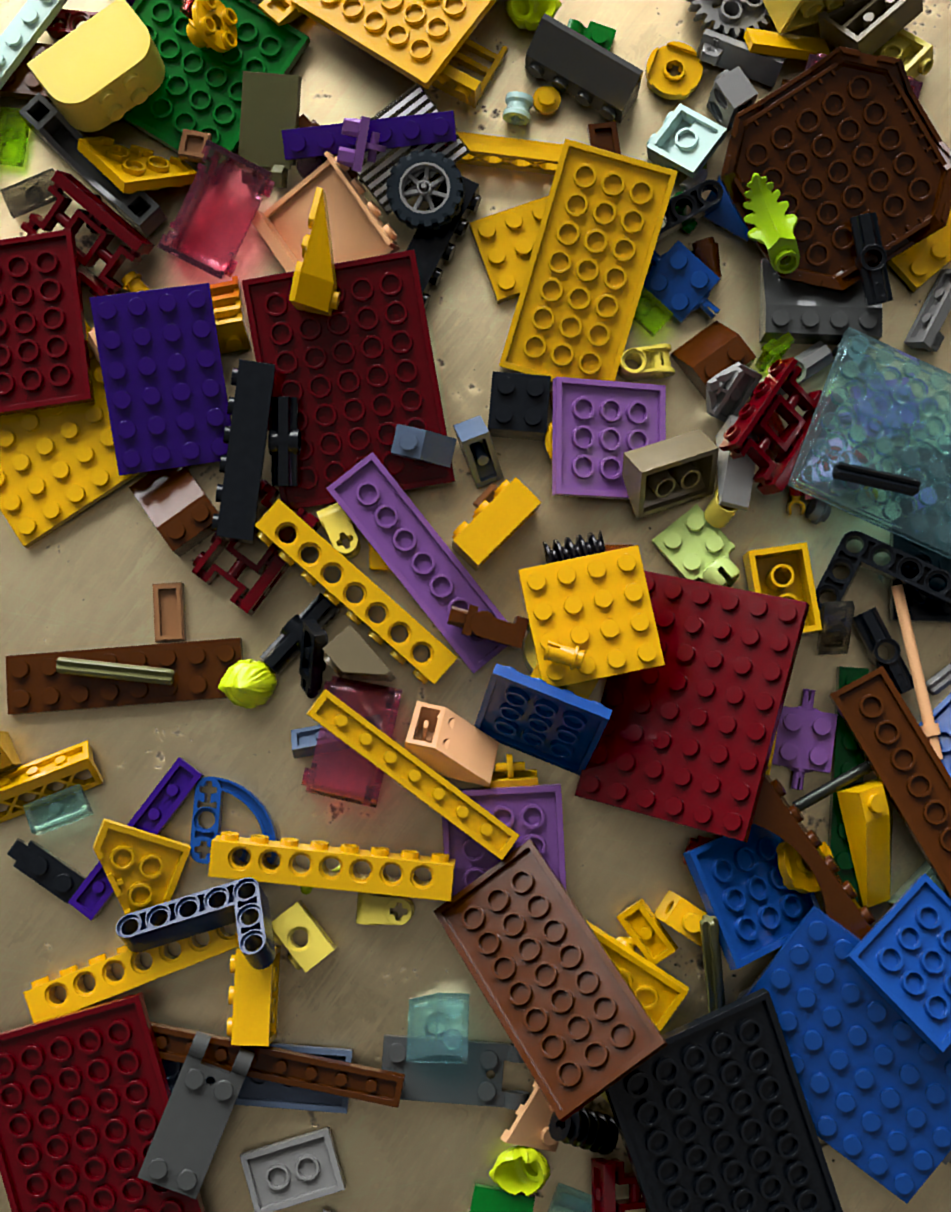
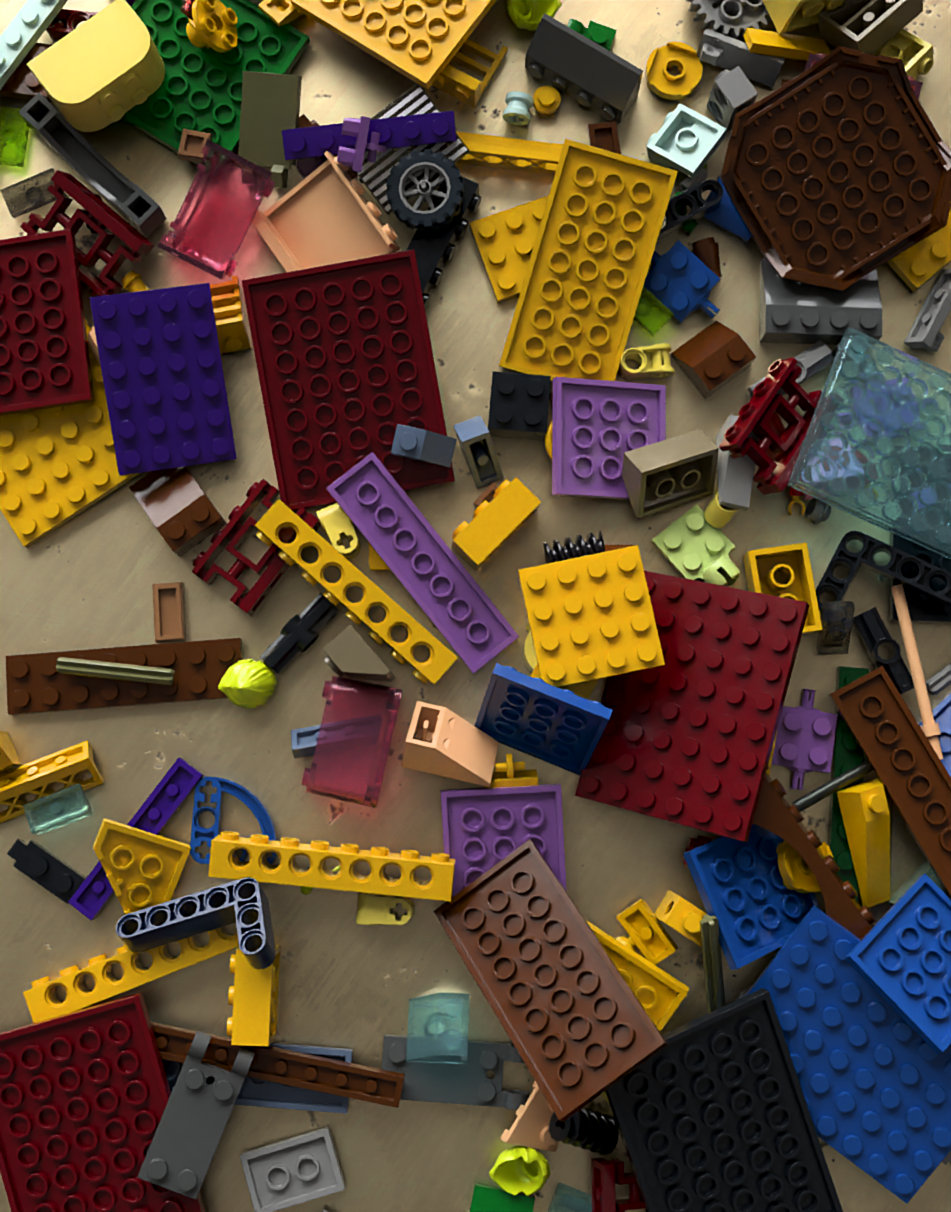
yellow plate [77,136,198,194] -> none
black brick [212,359,276,544] -> none
black piece [268,397,301,487] -> none
light yellow brick [272,900,337,973] -> none
yellow wedge [289,187,340,316] -> none
black hinge [299,619,328,698] -> none
yellow plate [306,689,520,860] -> none
reddish brown hips [447,604,529,649] -> none
yellow pin [544,640,585,670] -> none
light grey slope [706,362,762,422] -> none
lime plant [743,173,800,274] -> none
clear neon green plate [755,332,795,372] -> none
black axle [832,461,920,496] -> none
black piece [849,212,893,306] -> none

